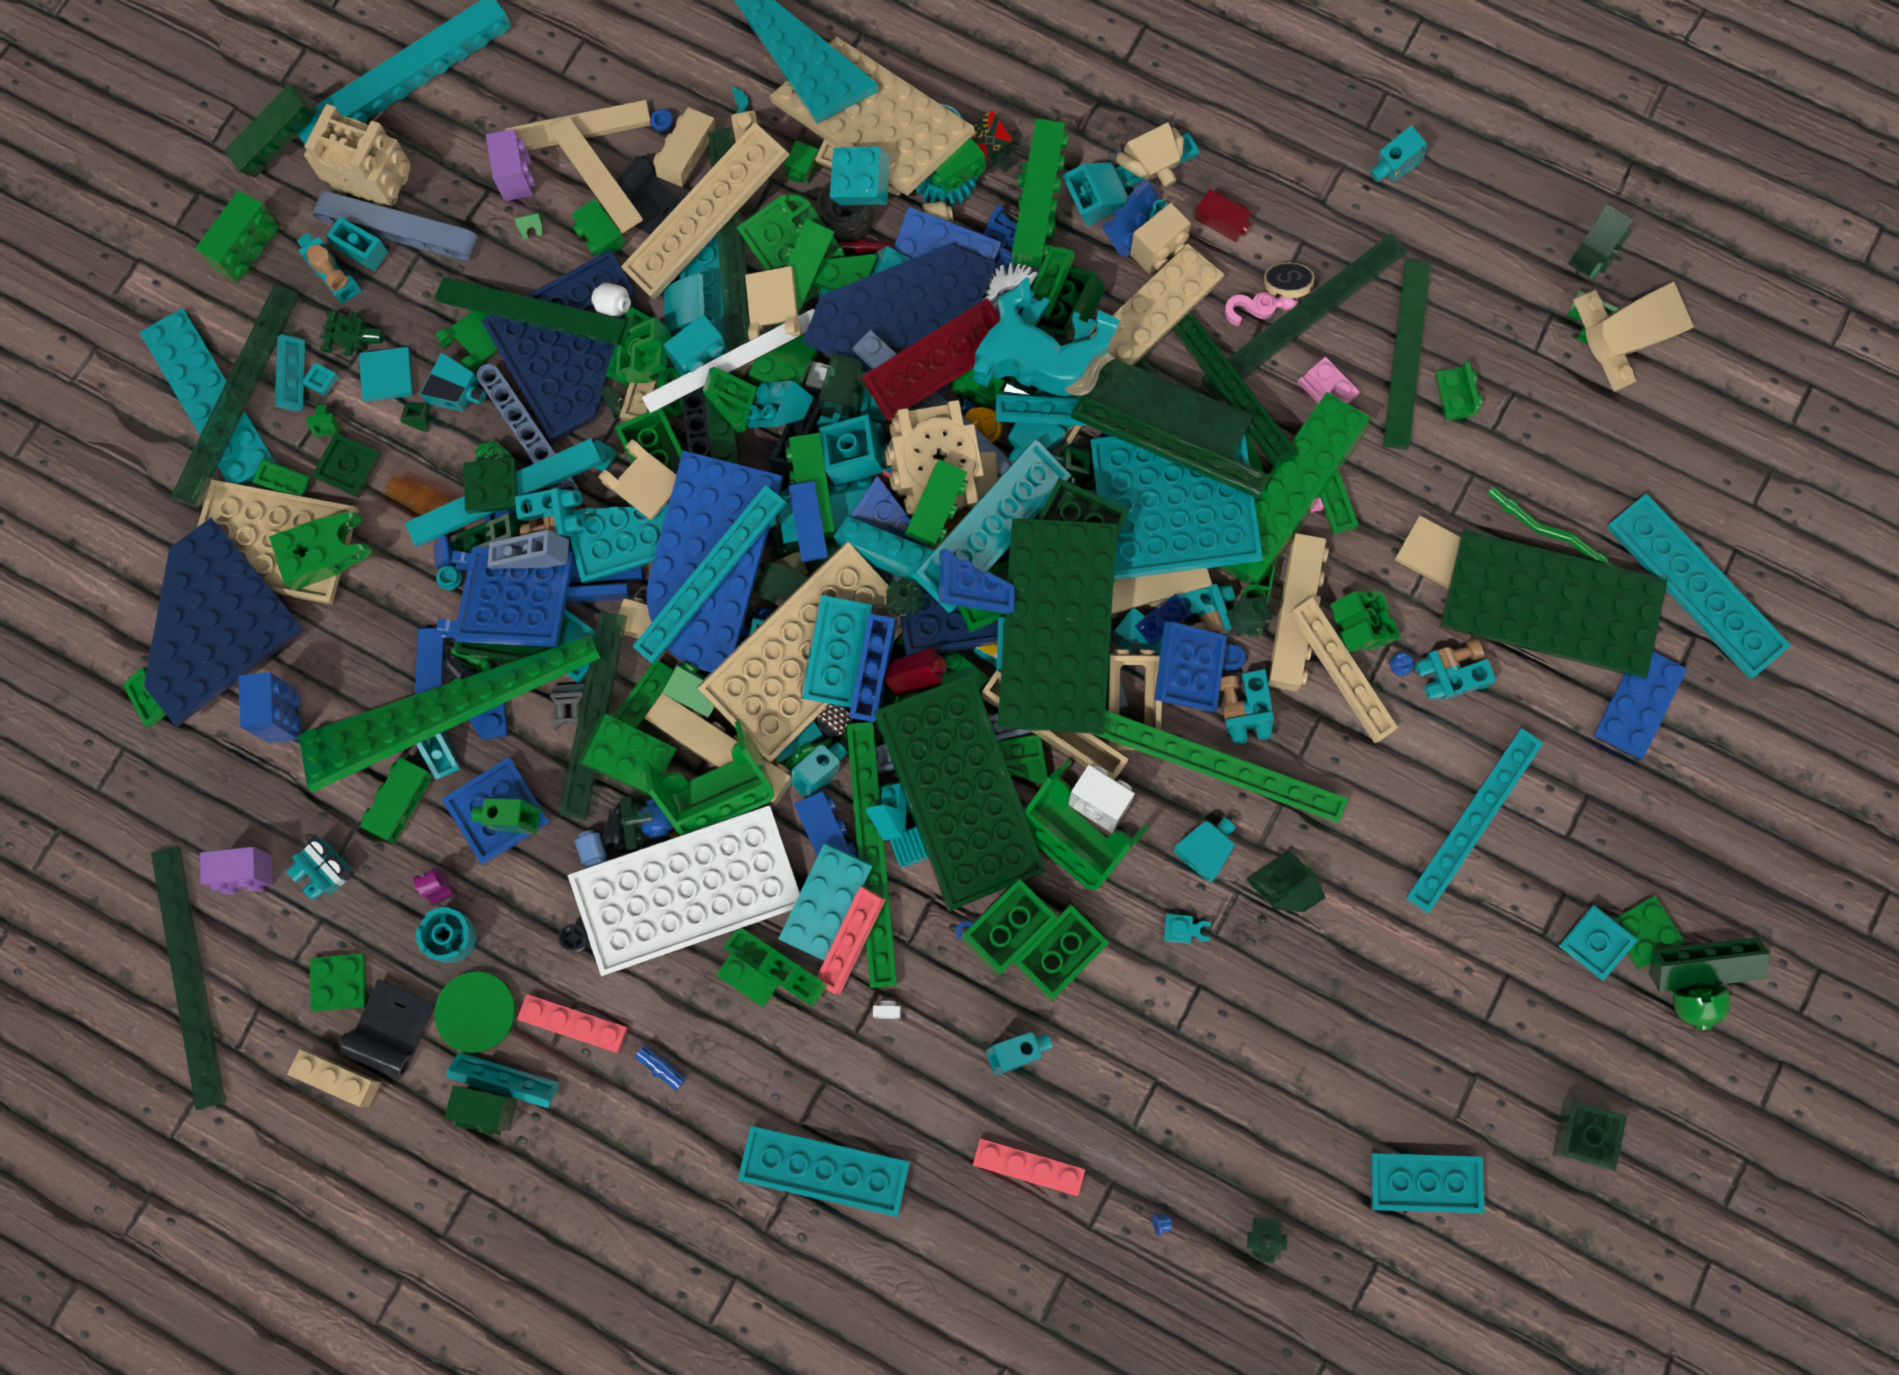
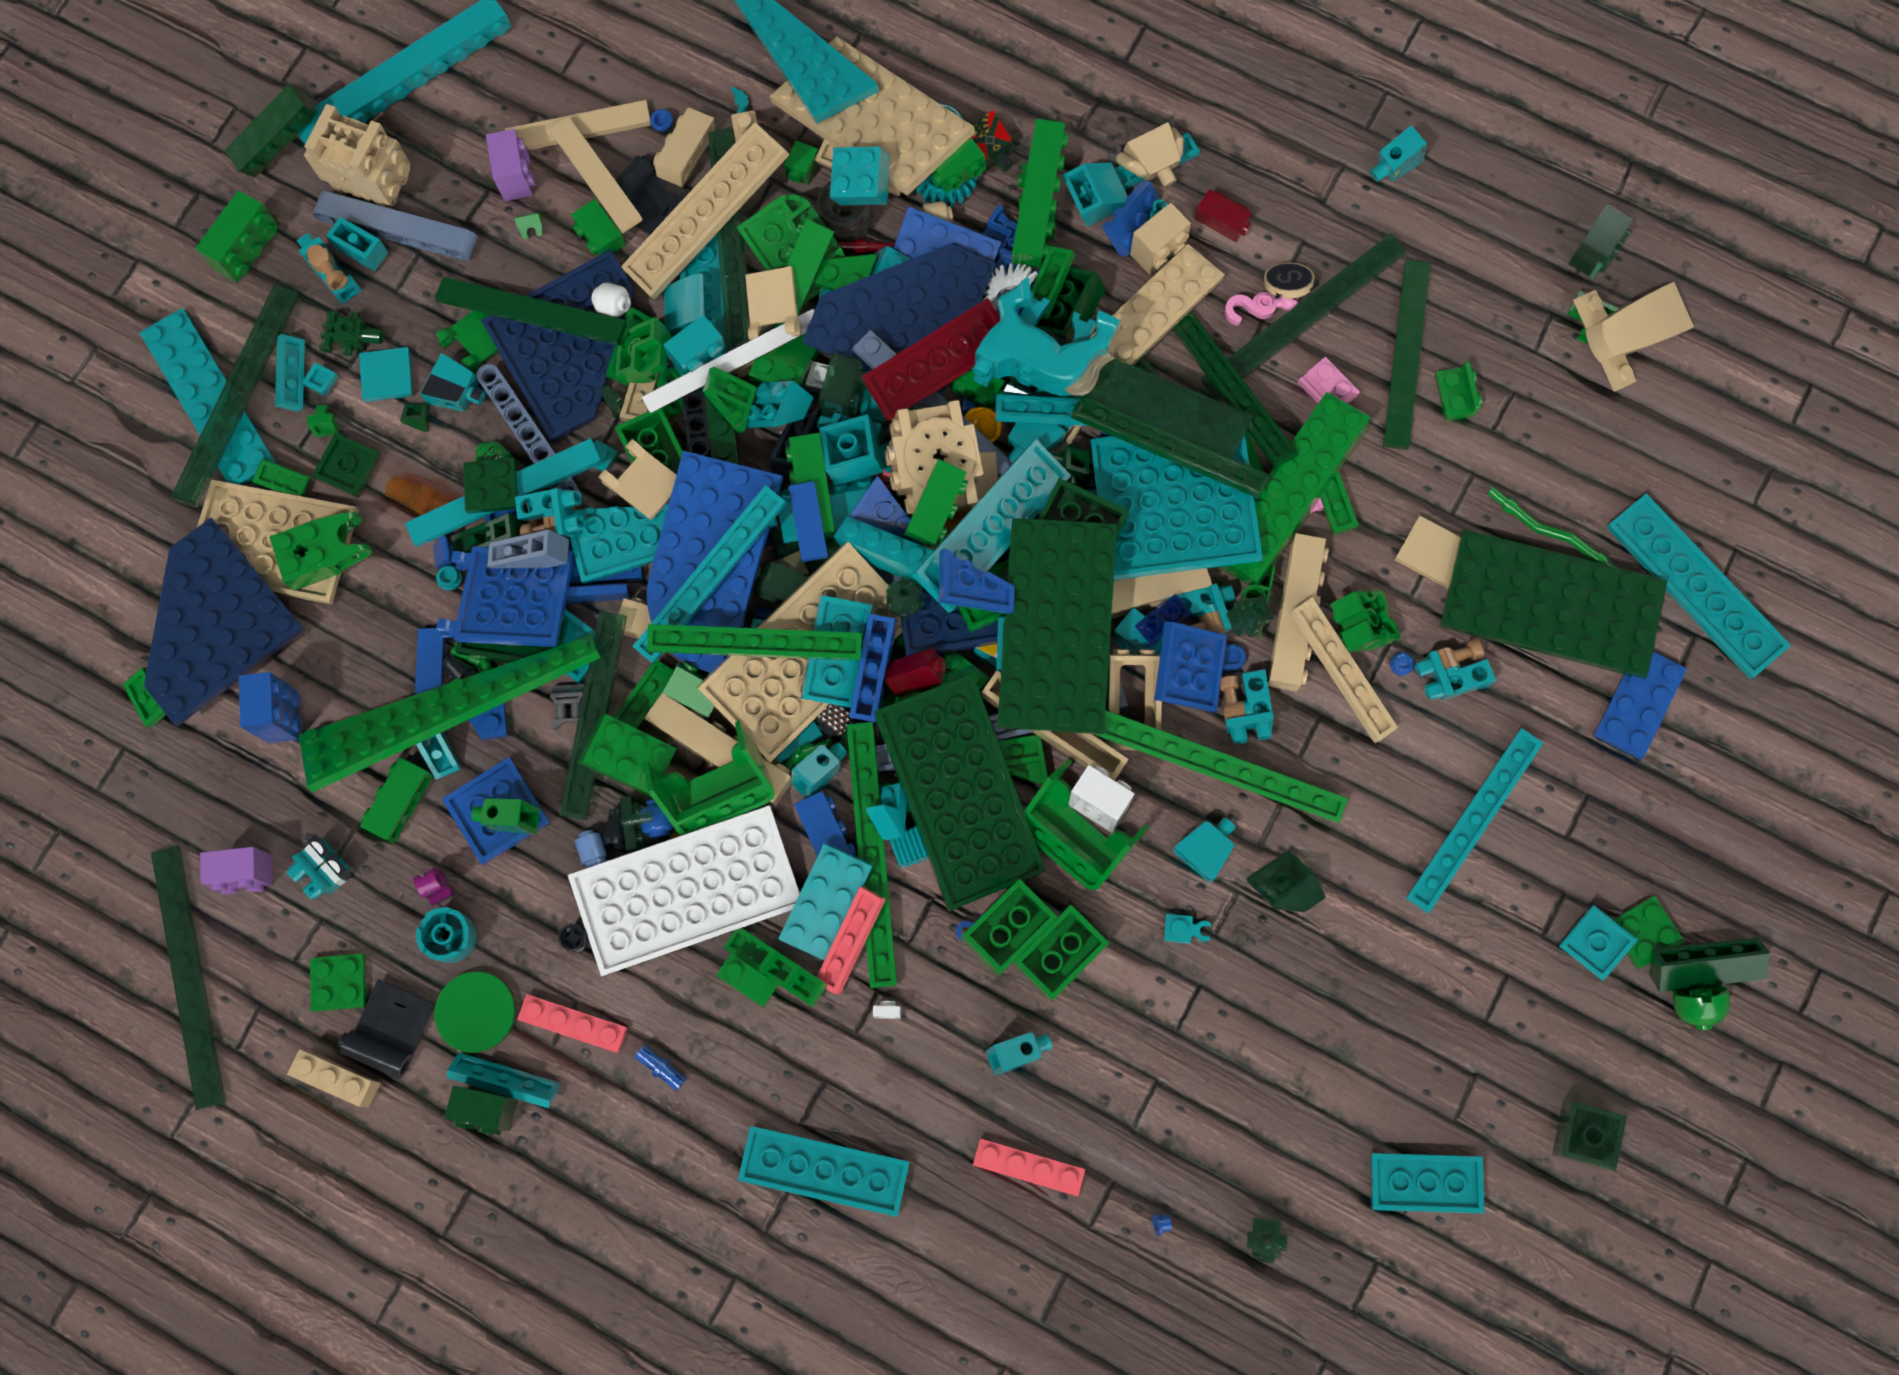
none -> green plate [647,624,862,661]

